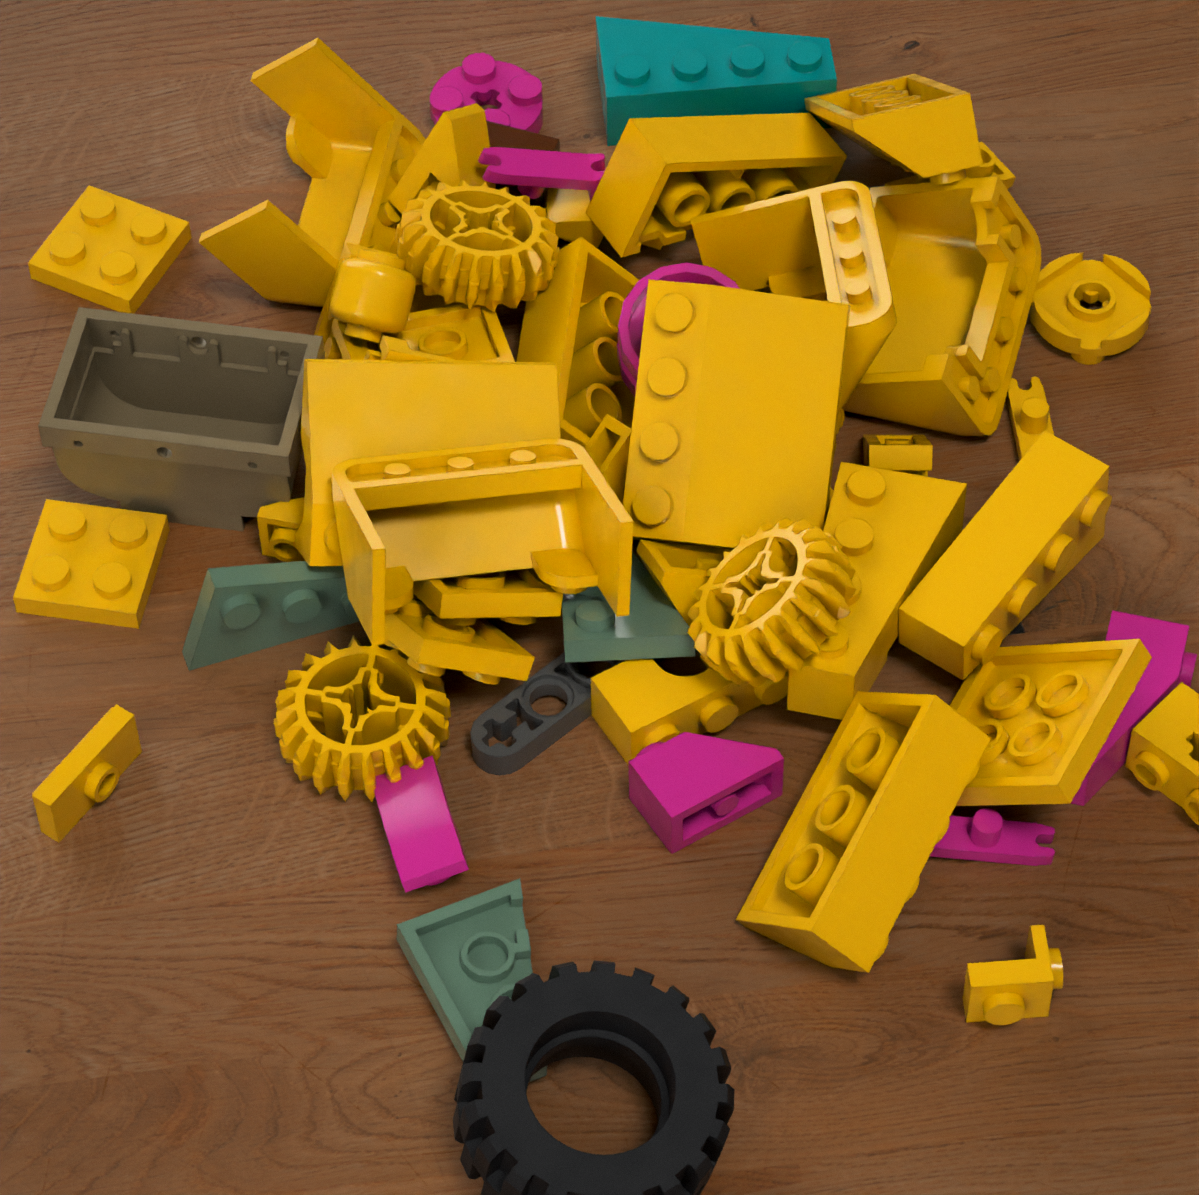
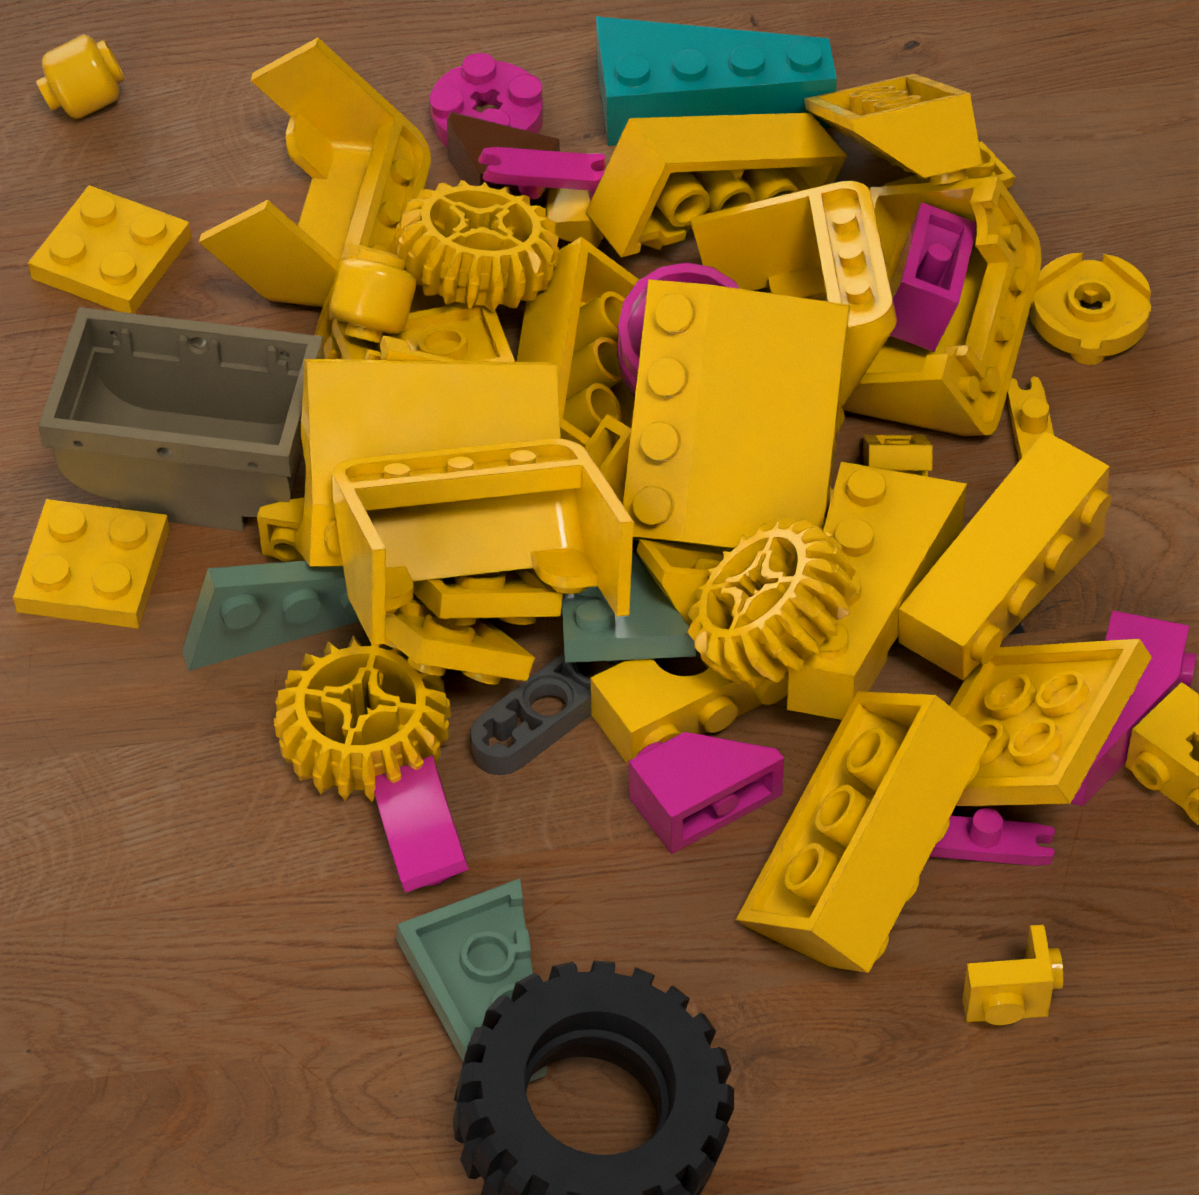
yellow plate [32,704,142,843] -> none
yellow slope [388,103,496,214] -> none
none -> yellow head [36,34,126,120]
none -> dark pink slope [890,202,977,352]

